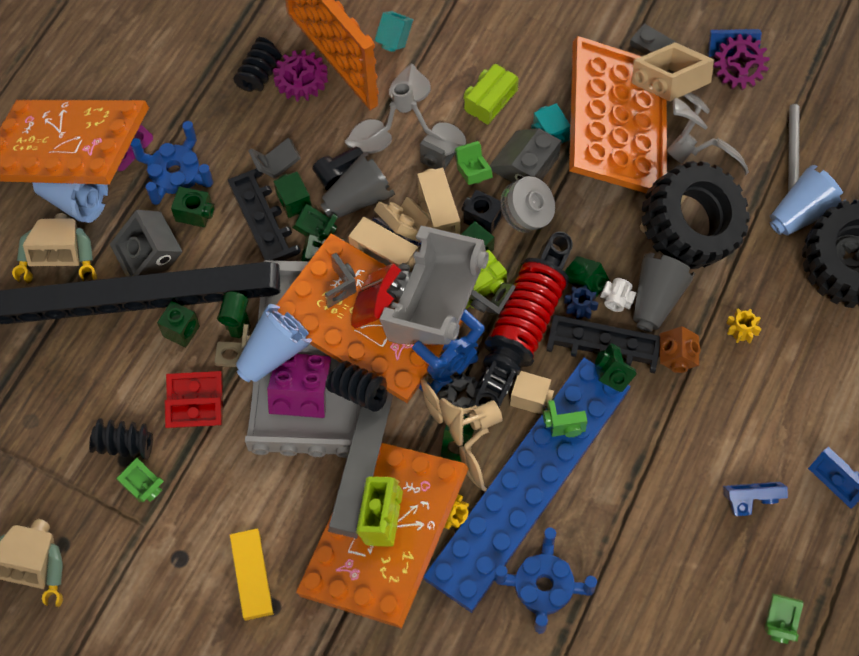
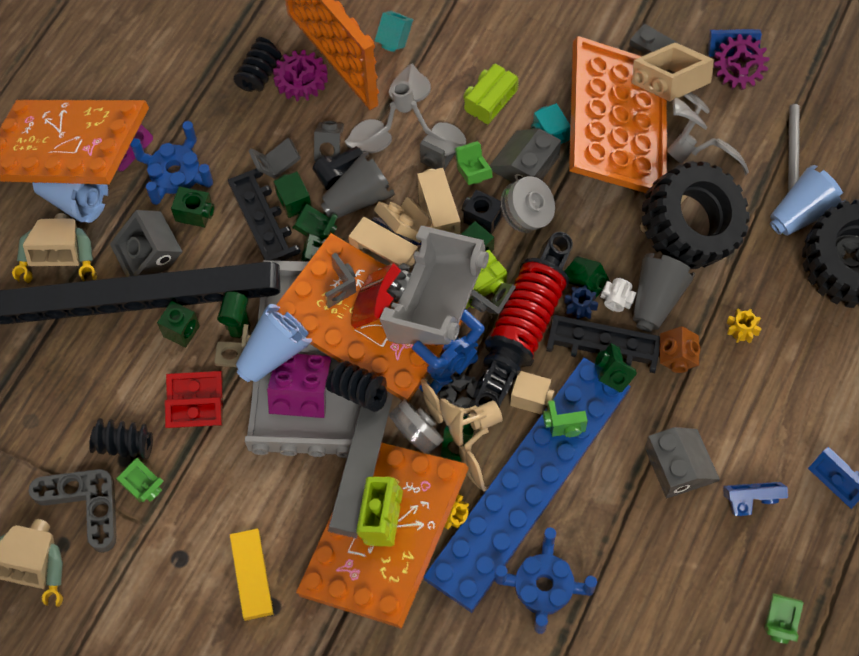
none -> dark grey beam [28,469,117,553]
none -> dark grey bracket [314,121,344,162]
none -> piece [388,399,444,454]
none -> dark grey slope [645,427,720,499]

